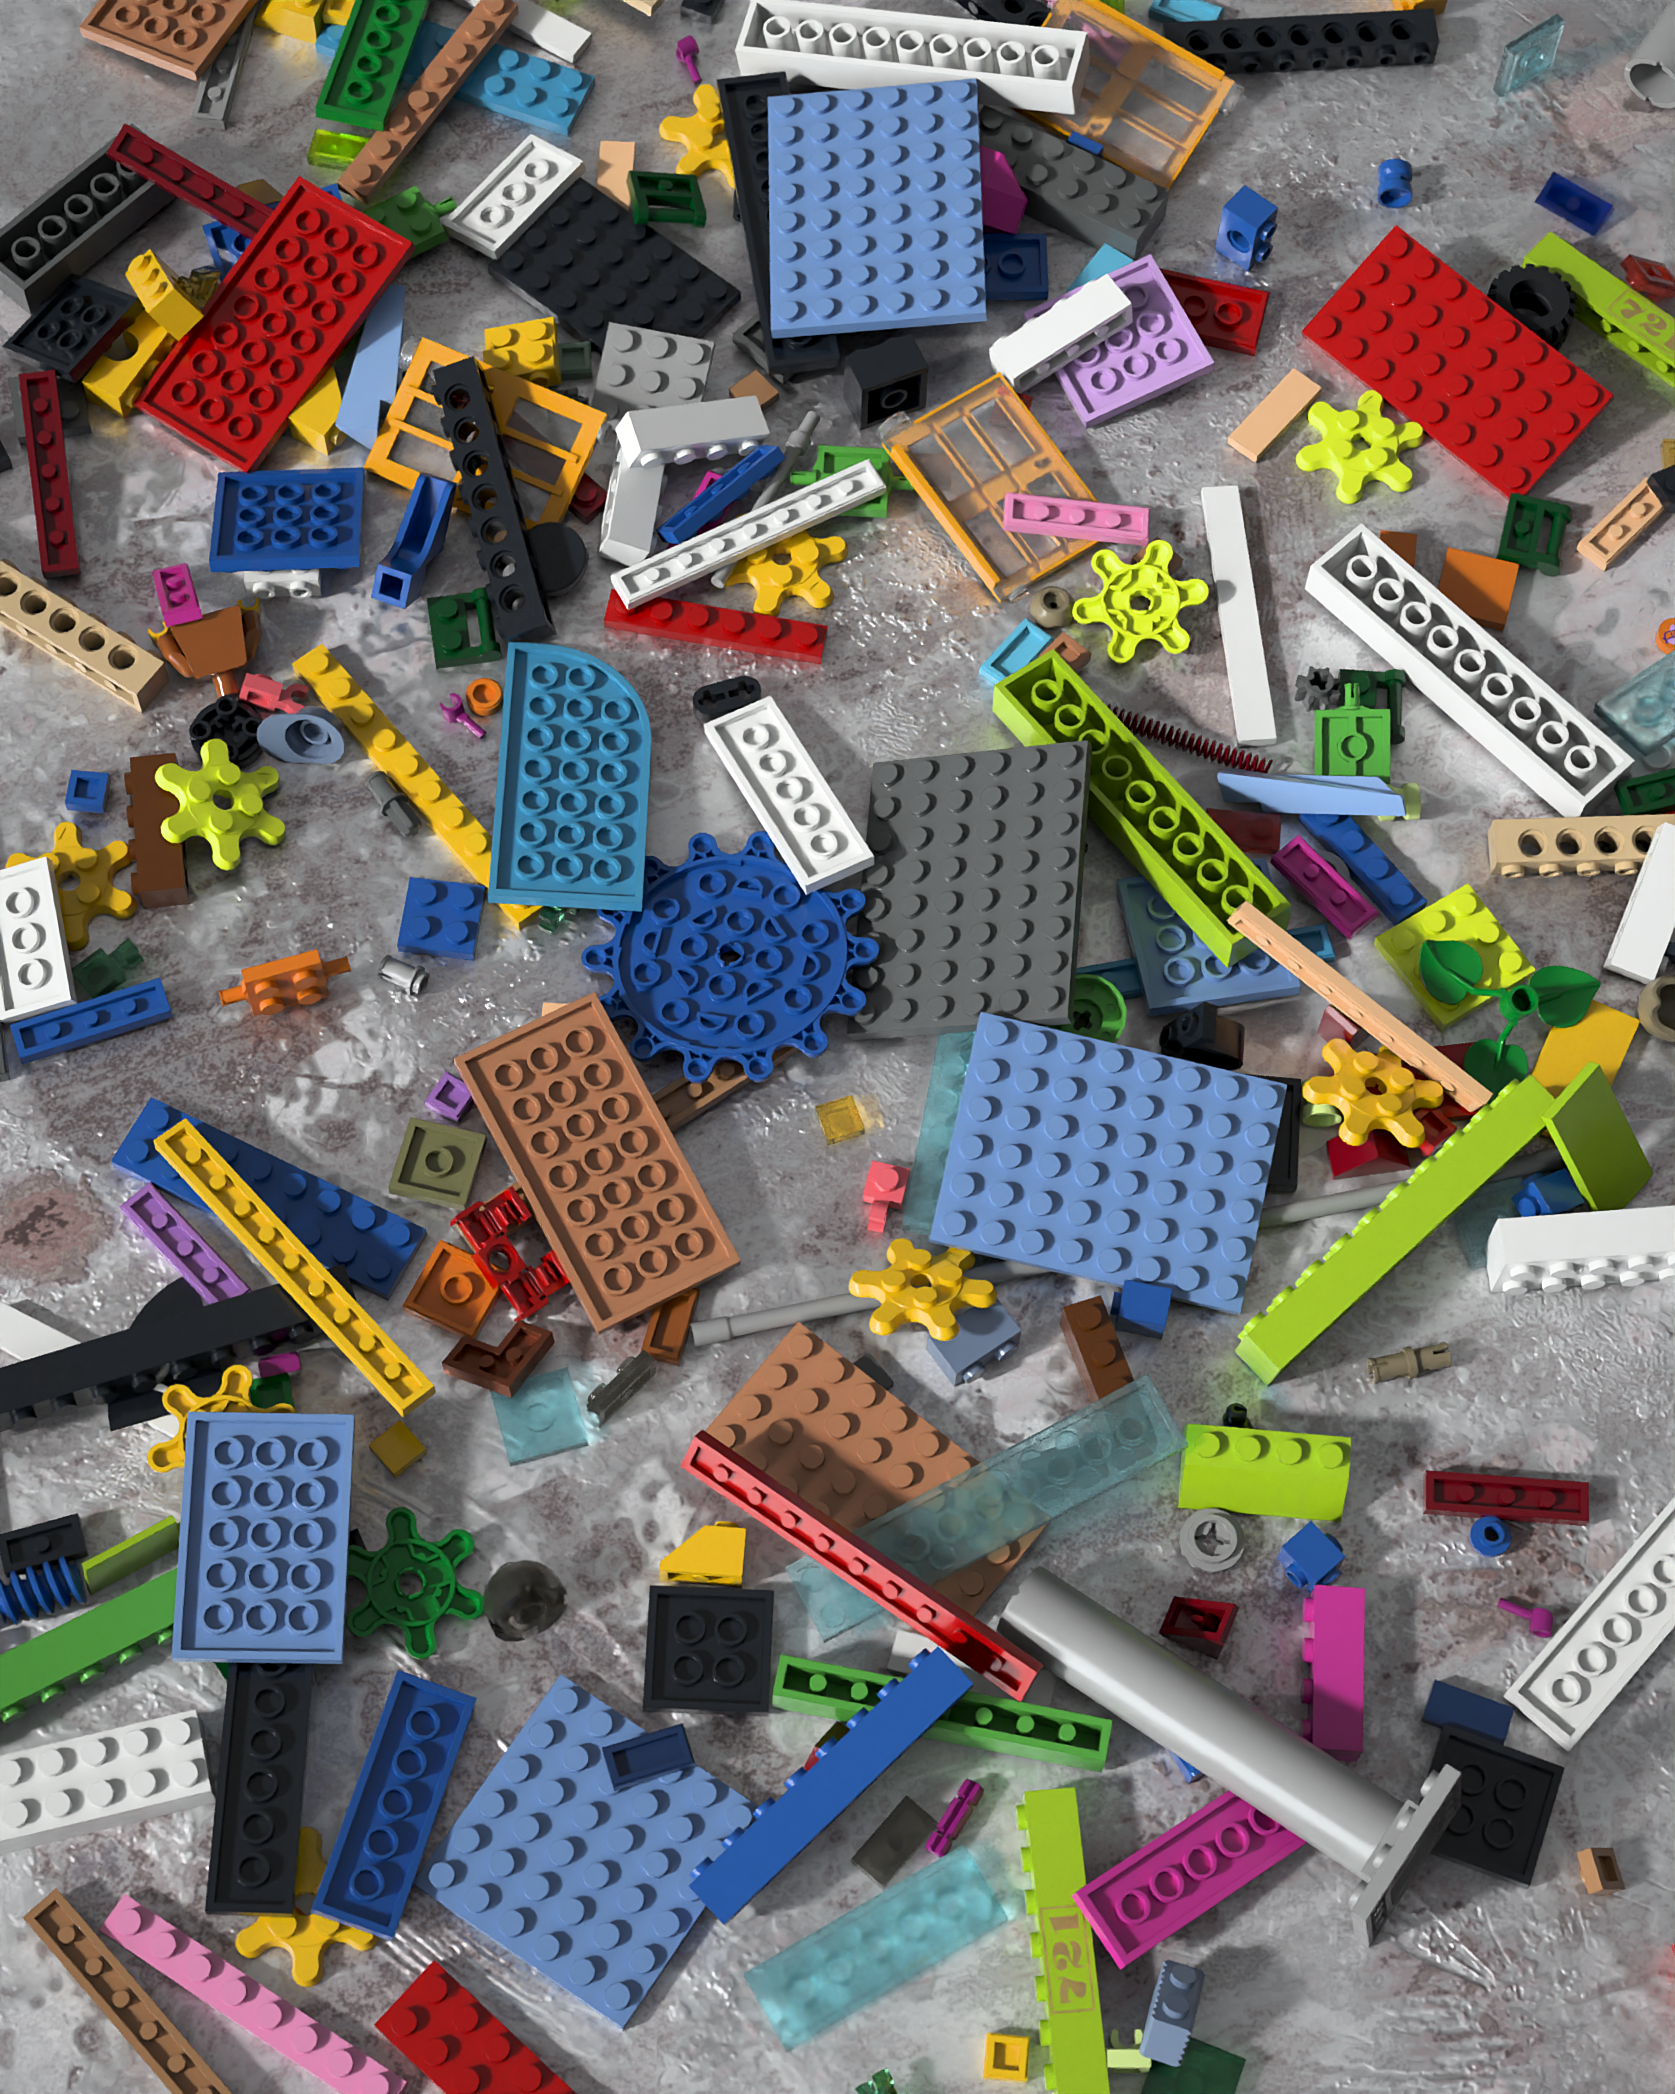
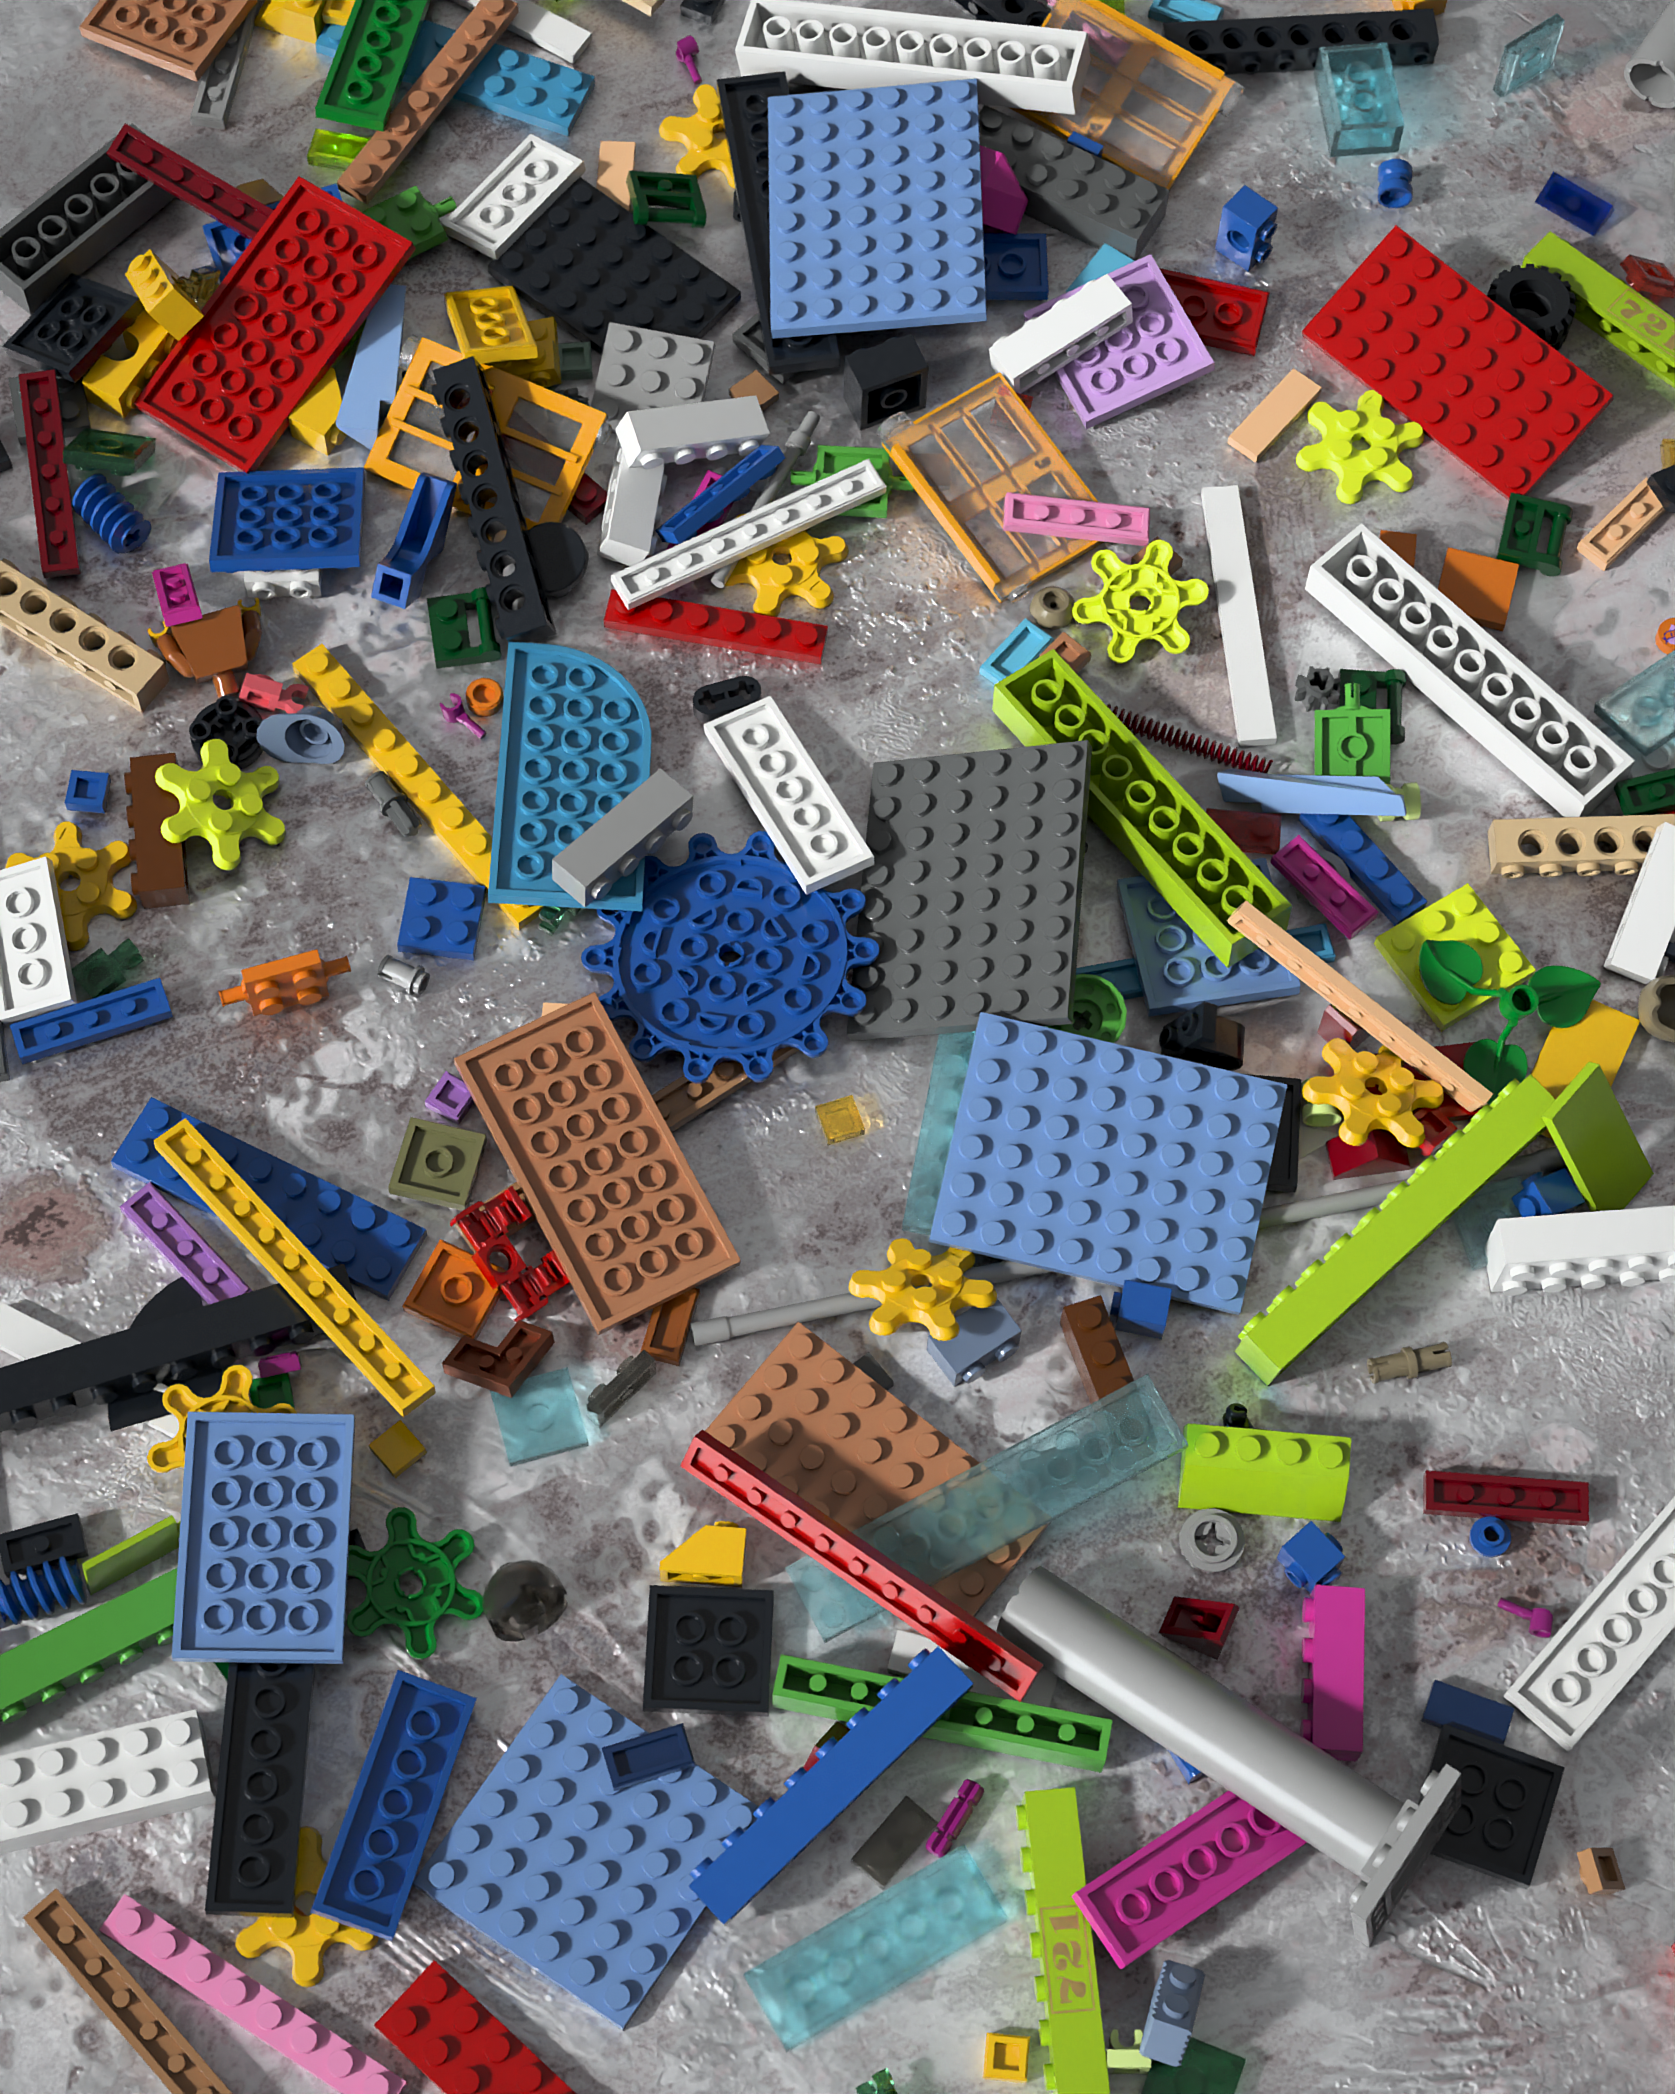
coral plate [863,1160,910,1233] -> none
none -> clear green plate [63,428,156,476]
none -> blue piece [72,473,152,554]
none -> yellow tile [444,286,538,364]
none -> light grey brick [552,768,693,907]
none -> clear light blue brick [1314,43,1404,157]

